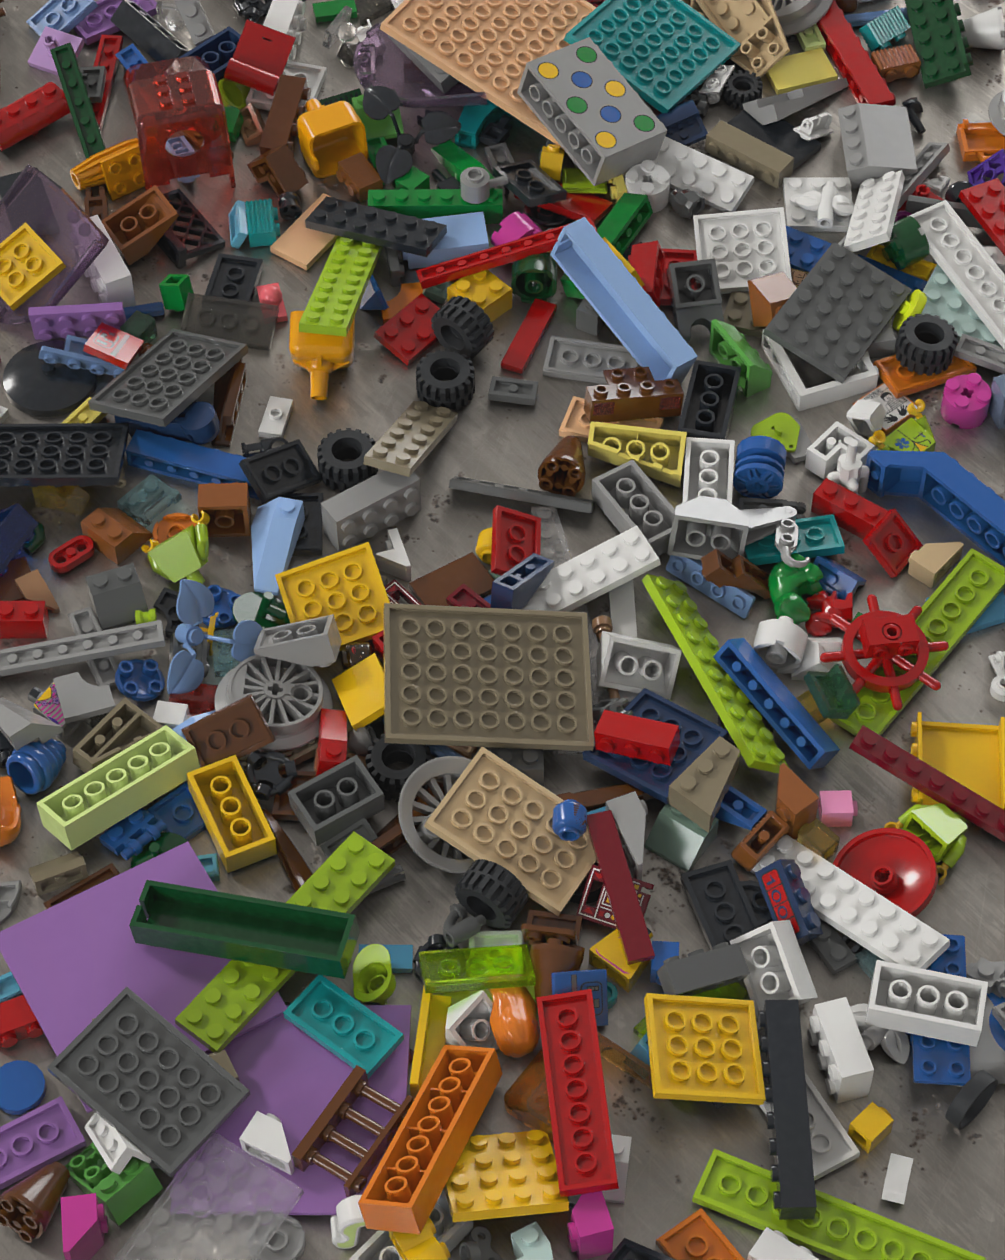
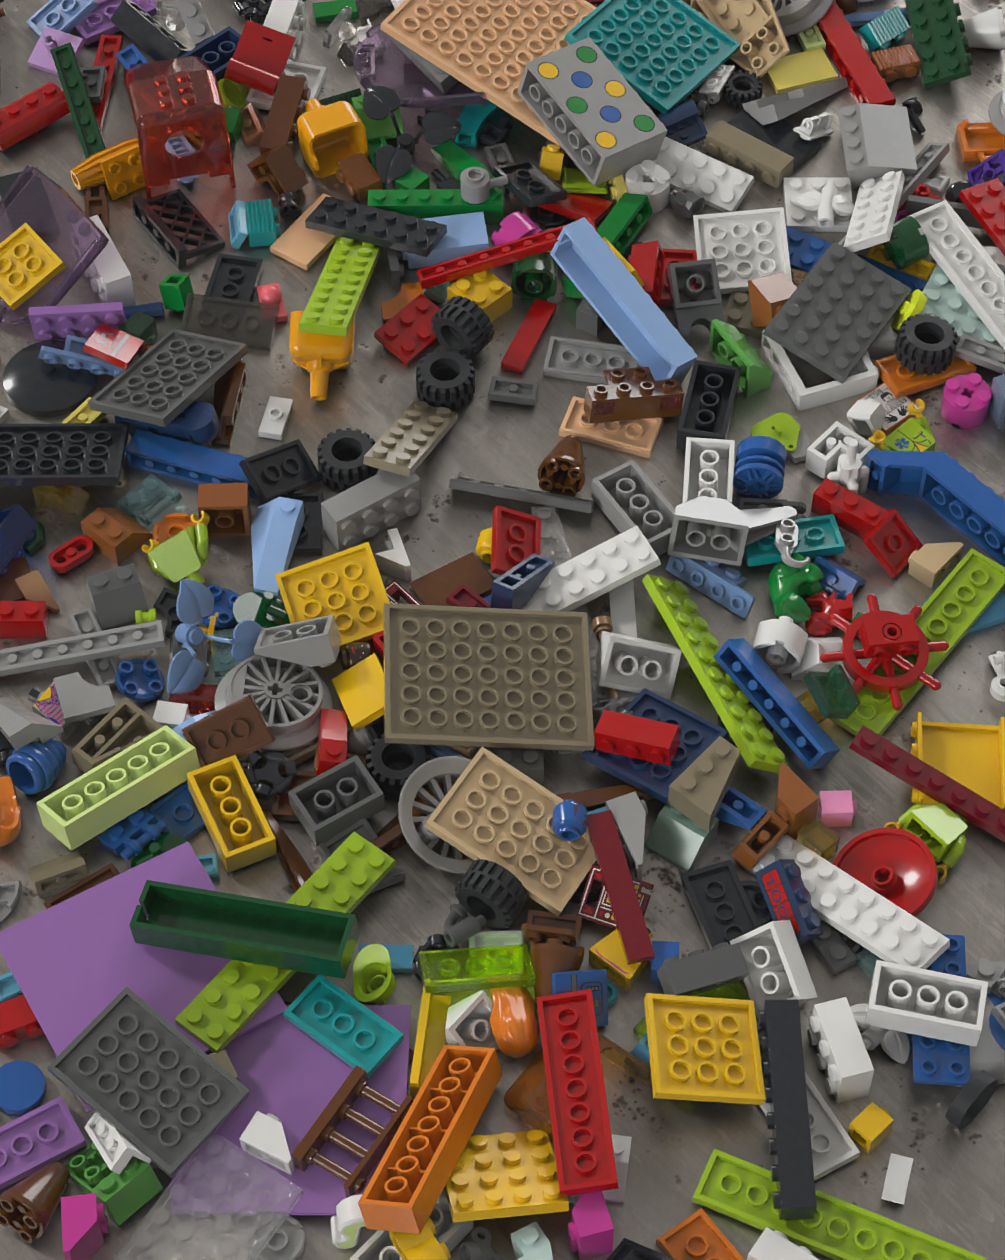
dark orange slope [101,185,179,266] -> none
black connector [241,437,288,458] -> none
blue slope [360,274,389,310] -> none
light yellow wedge [588,421,687,488] -> none
reddish brown slope [701,548,771,599] -> none

